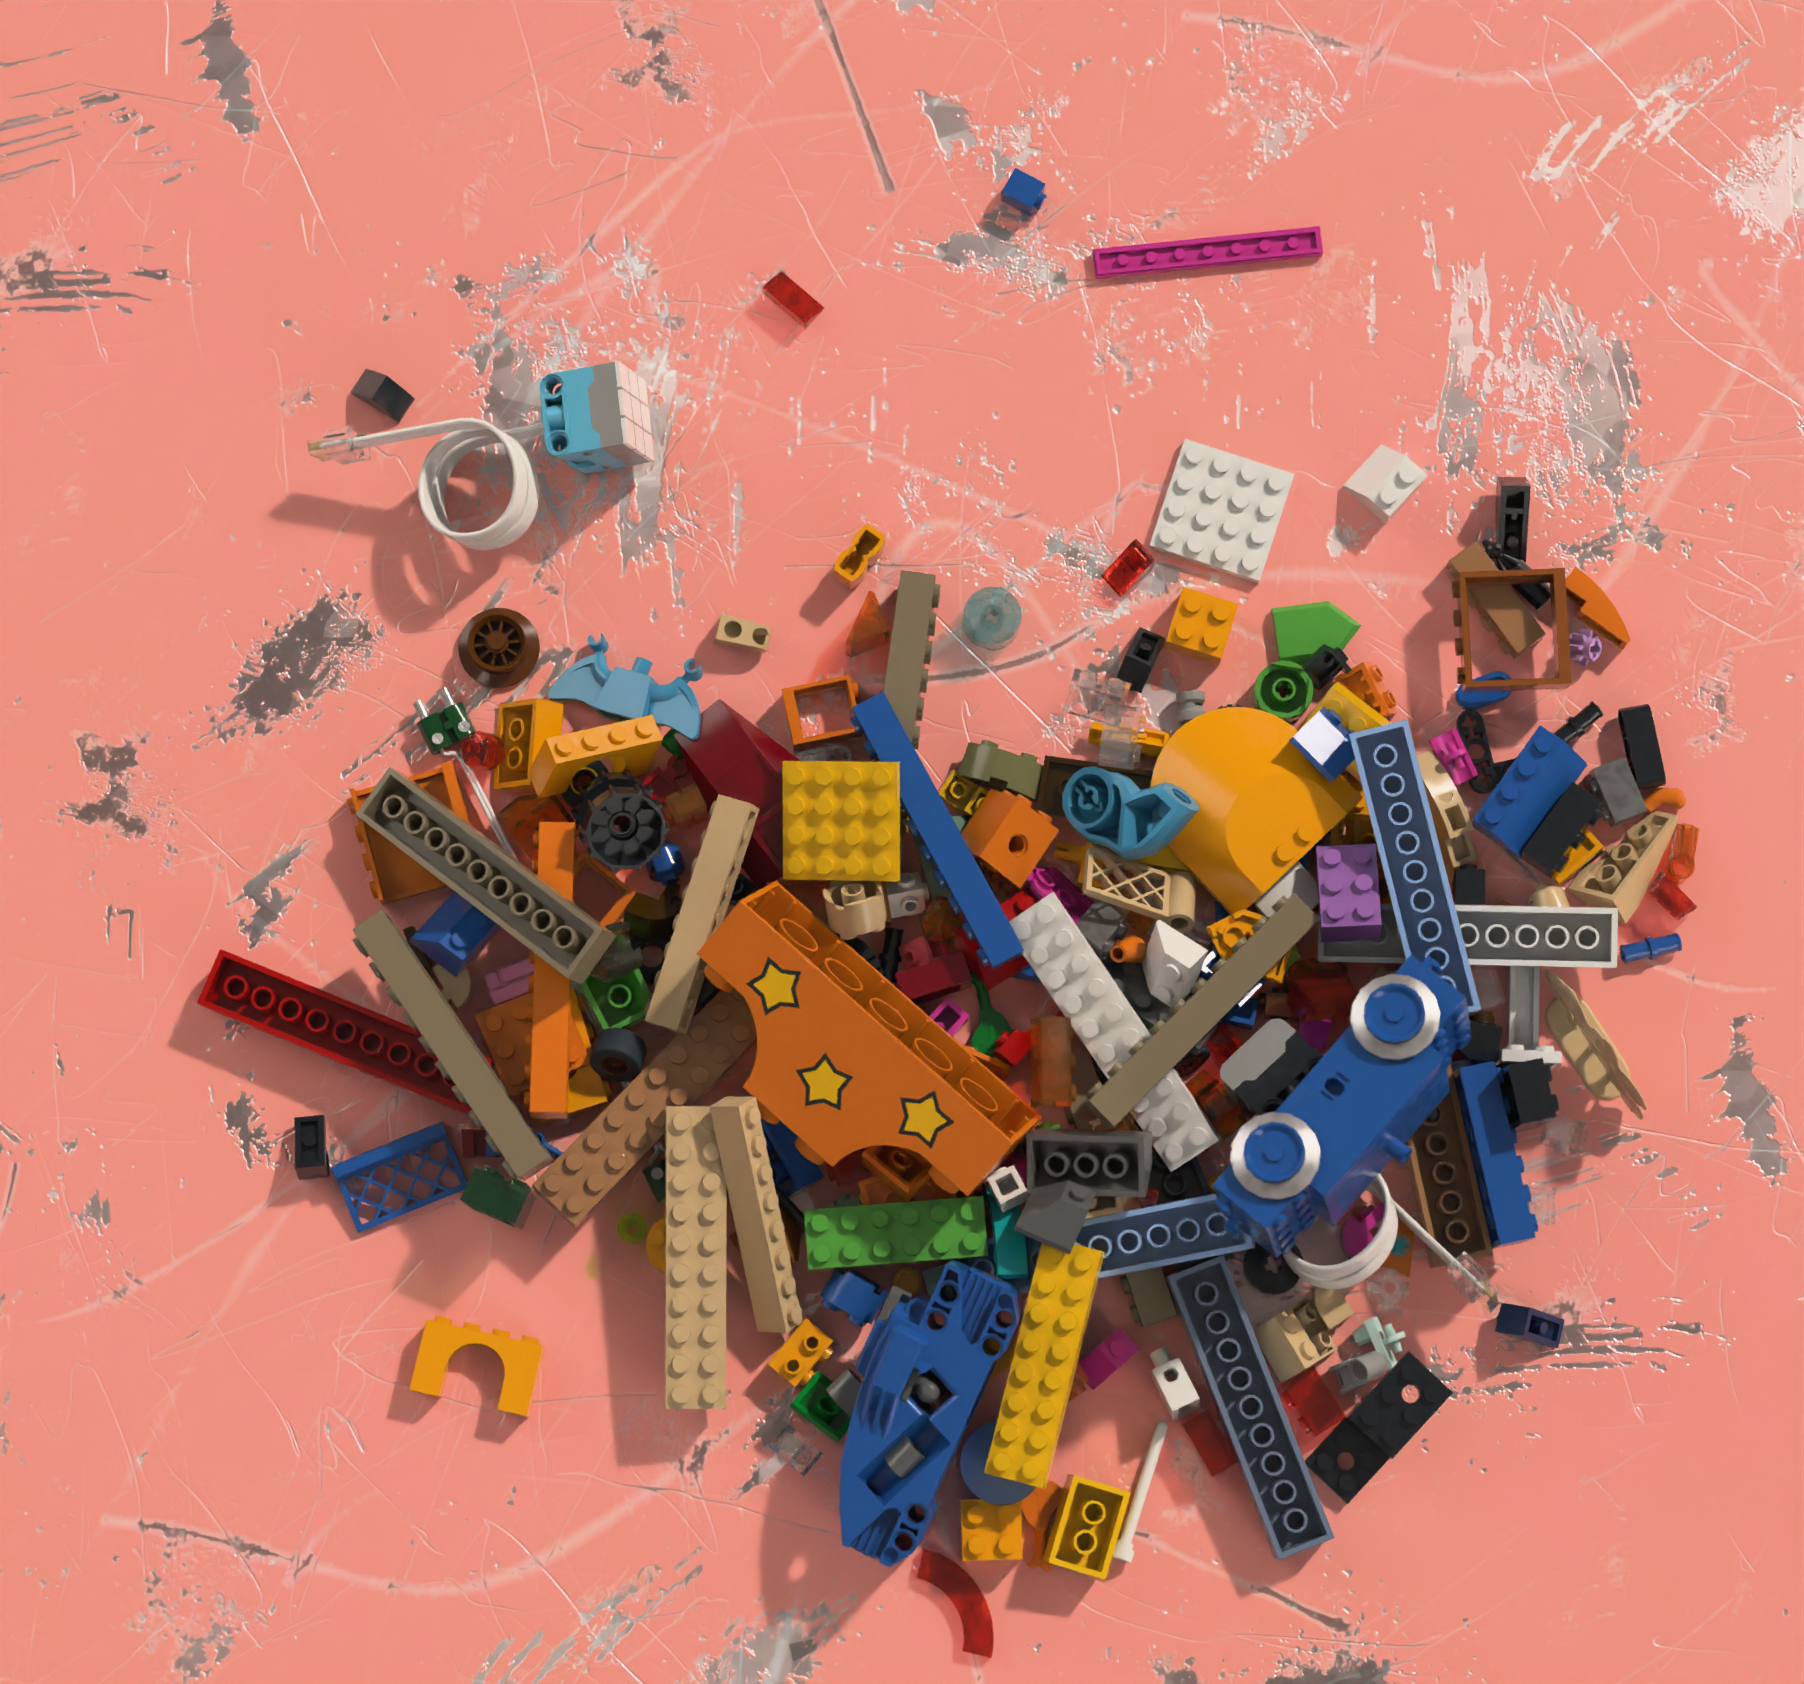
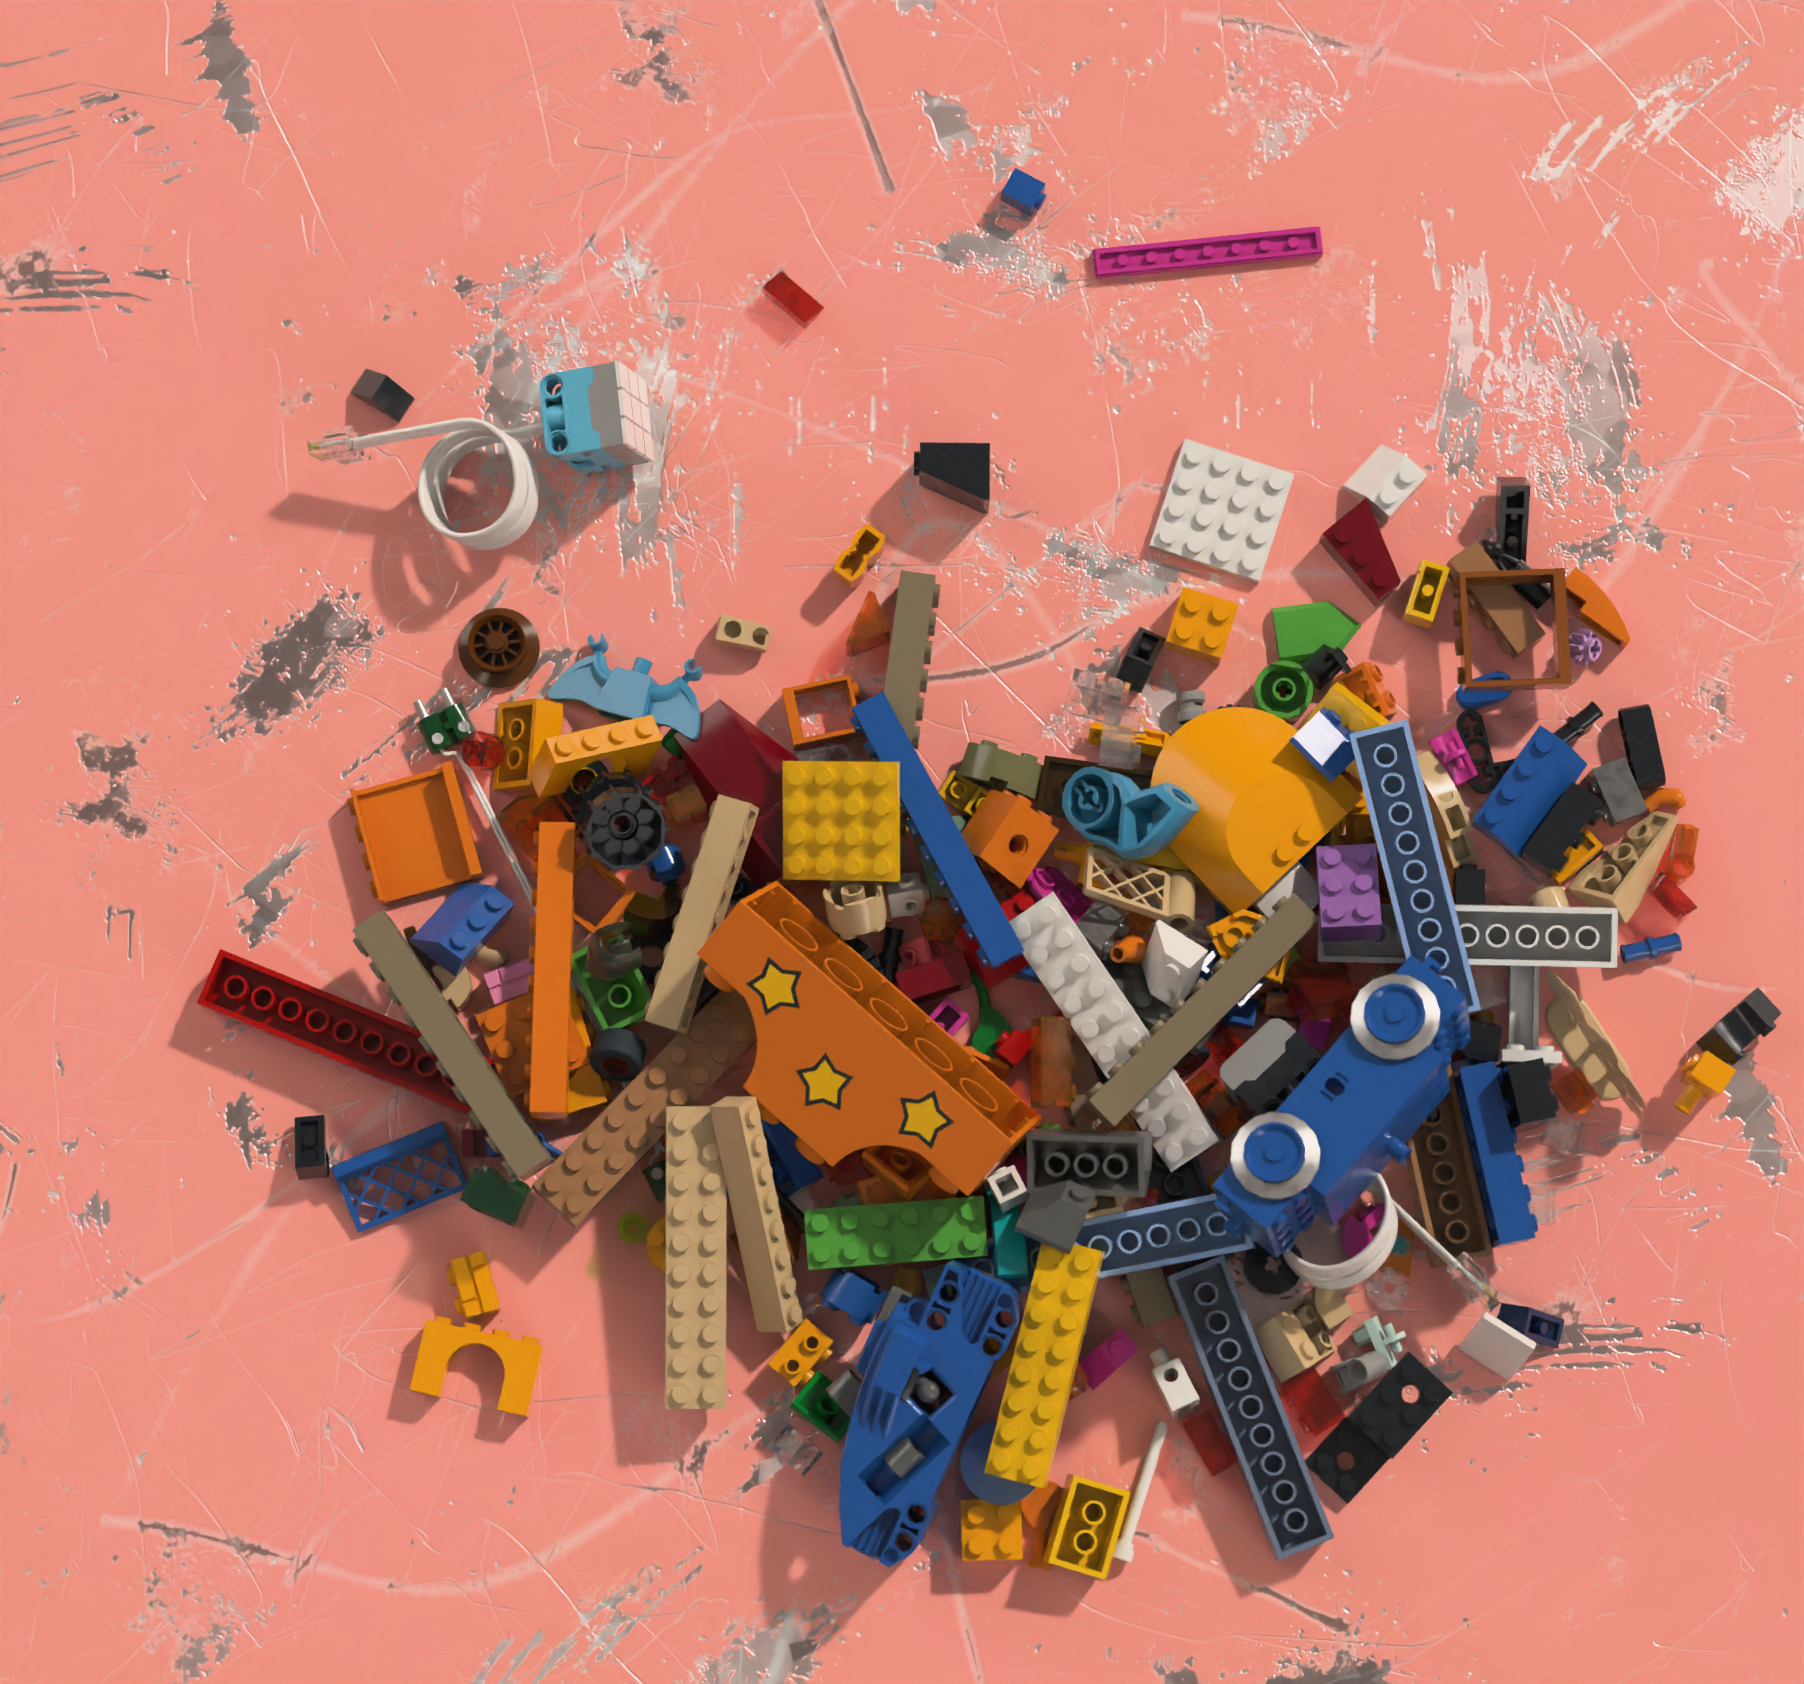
dark tan brick [355,767,616,985] -> none
clear red tile [917,1548,994,1658] -> none
clear light blue brick [963,587,1022,651] -> none
clear red slope [1101,539,1156,597] -> none
none -> light orange brick [446,1251,502,1320]
none -> tan arm [475,945,510,969]
none -> black slope [914,442,990,513]
none -> dark red wedge [1319,498,1401,606]
none -> yellow brick [1401,559,1450,628]
none -> white slope [1458,1311,1537,1380]
none -> clear orange brick [1550,1067,1599,1116]
none -> light orange brick [1673,1050,1737,1116]
none -> black brick [1696,987,1782,1065]

